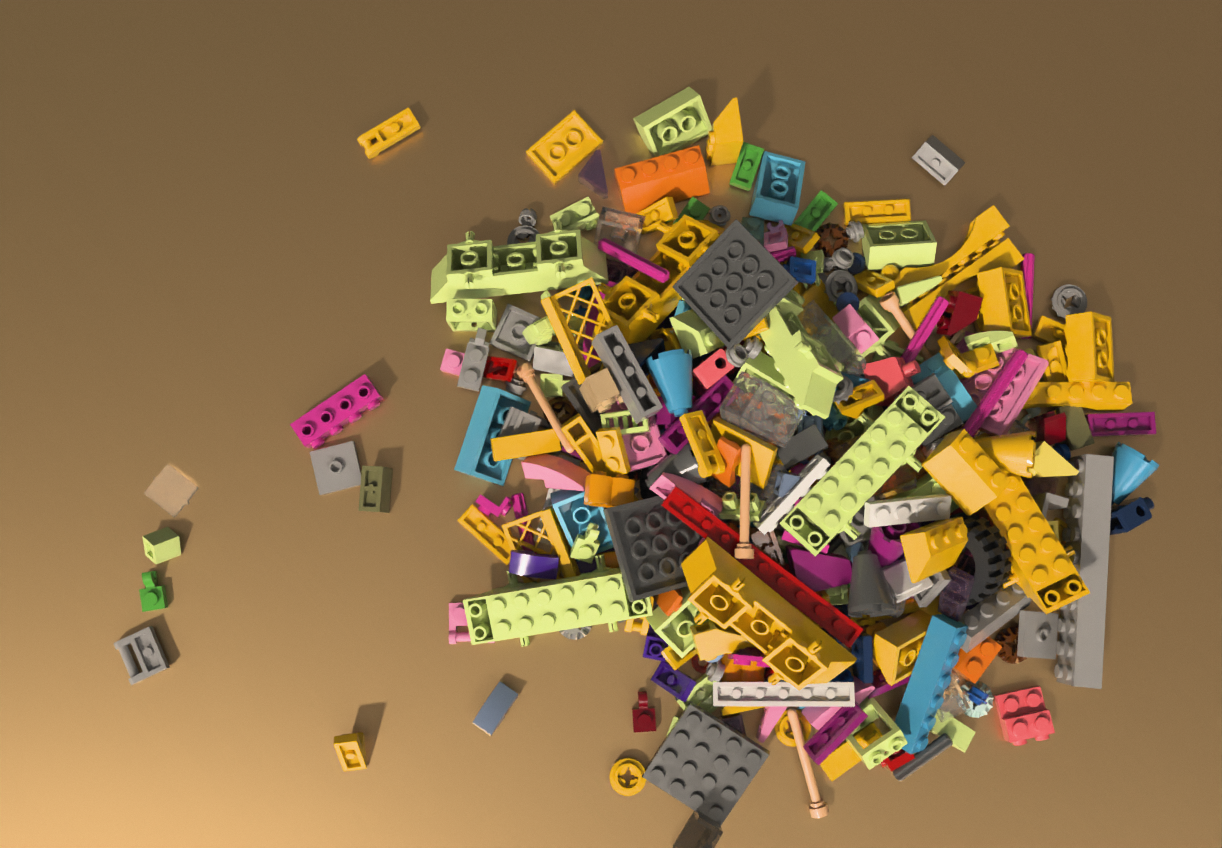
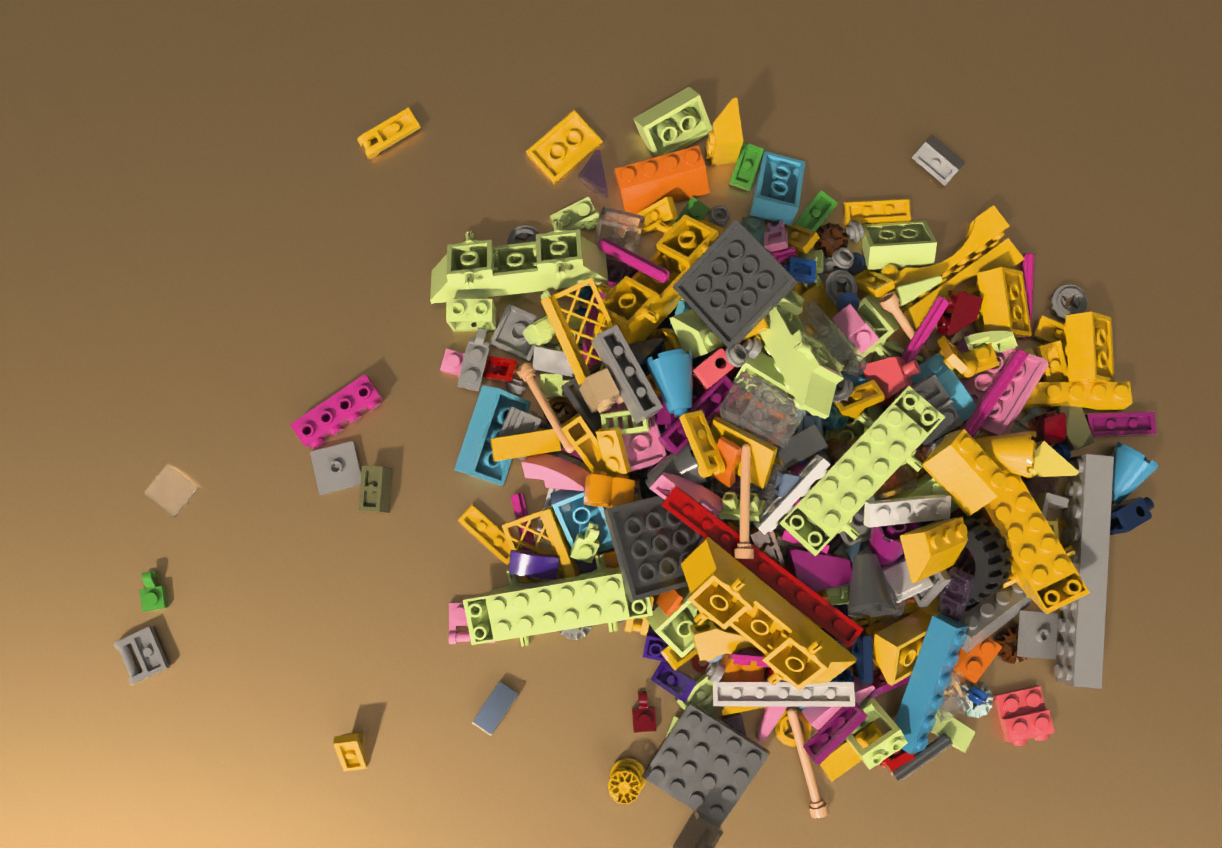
yellowish green panel [143,527,181,565] -> none
dark pink bracket [475,494,512,518] -> none
light grey hinge [519,208,537,227] -> none
none -> yellow wheel [608,768,641,804]

